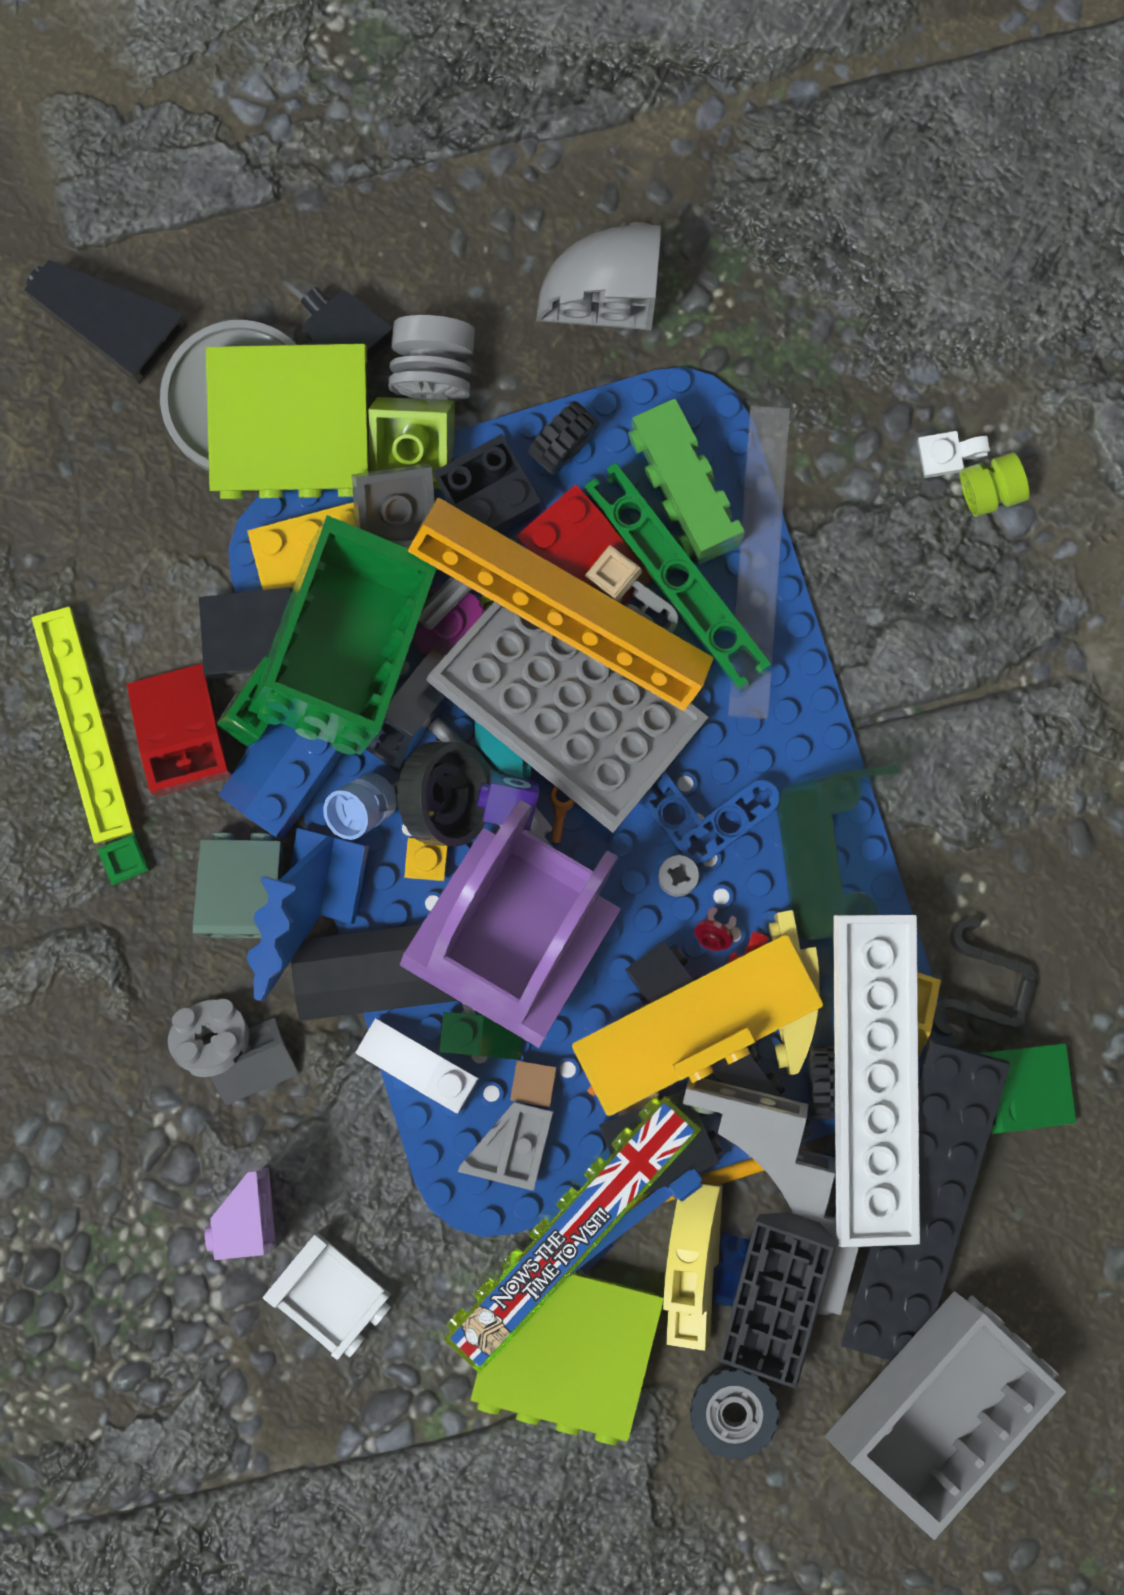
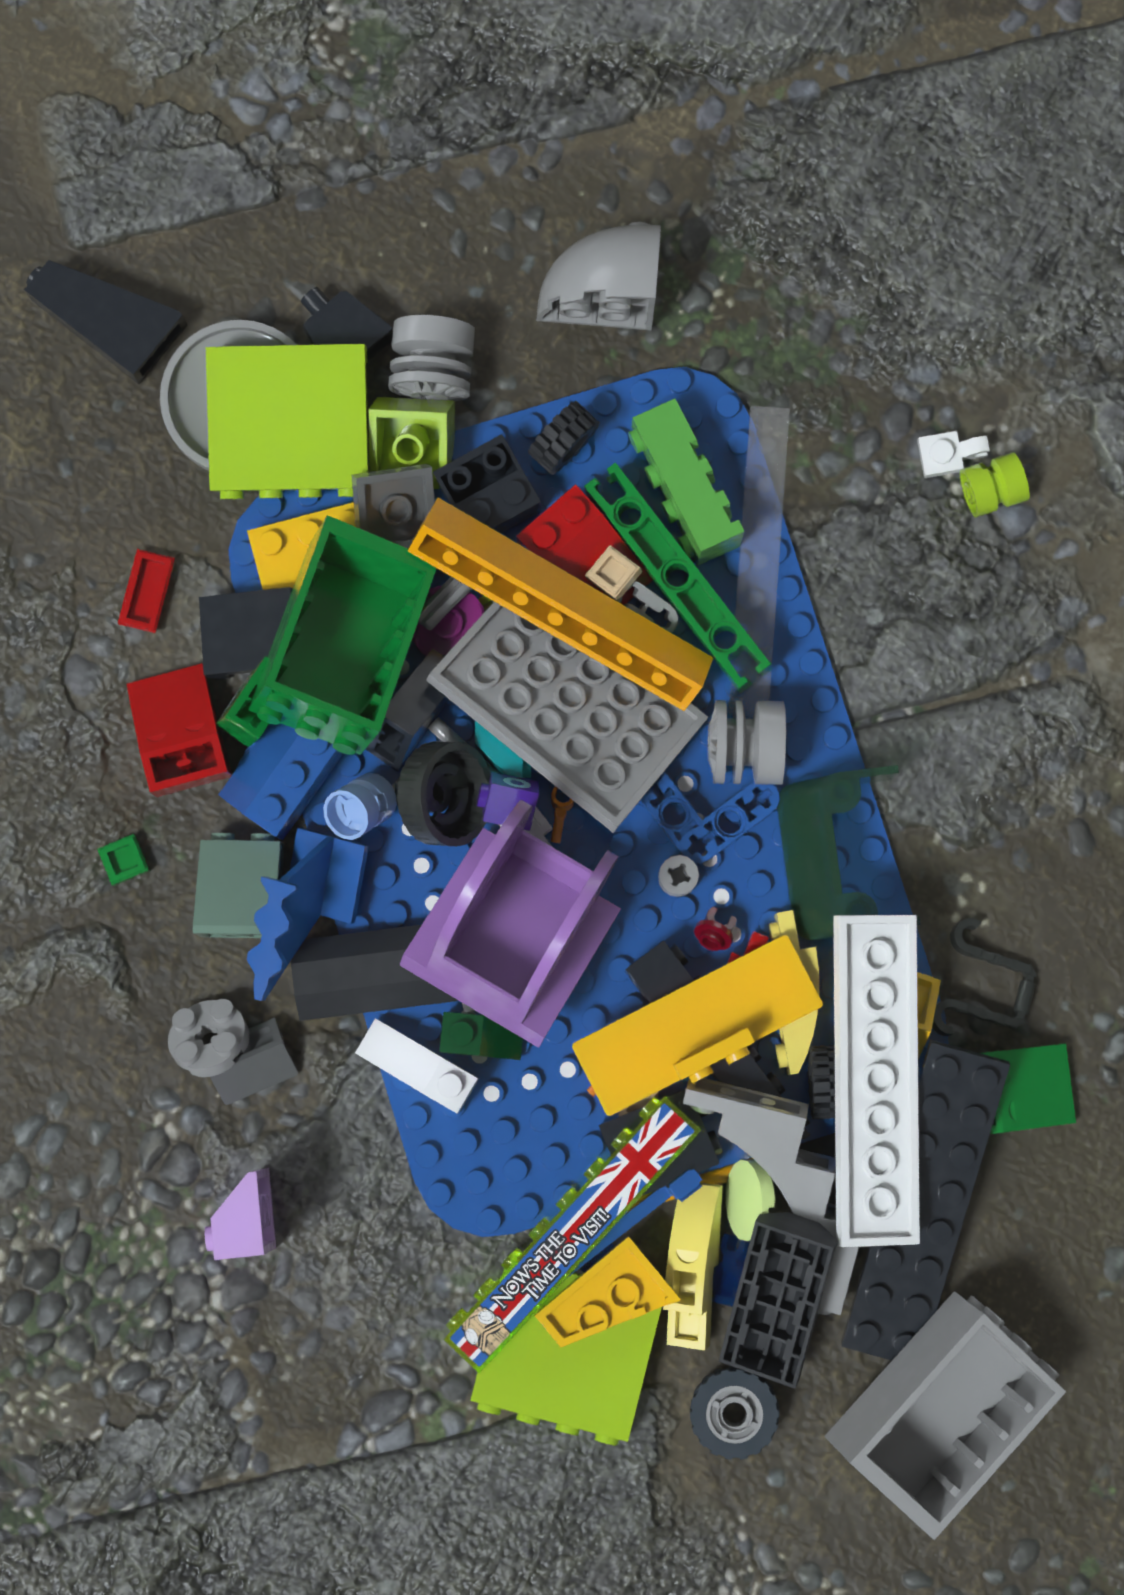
neon yellow plate [31,607,135,844] -> none
white panel [263,1233,391,1360] -> none
yellow plate [404,812,448,881] -> none
light grey wing [458,1102,553,1191] -> none
medium nougat tile [510,1061,556,1107] -> none
none -> red tile [117,549,175,634]
none -> yellow wing [534,1236,681,1348]
none -> light grey wheel [708,700,786,785]
none -> yellowish green tile [725,1159,775,1241]

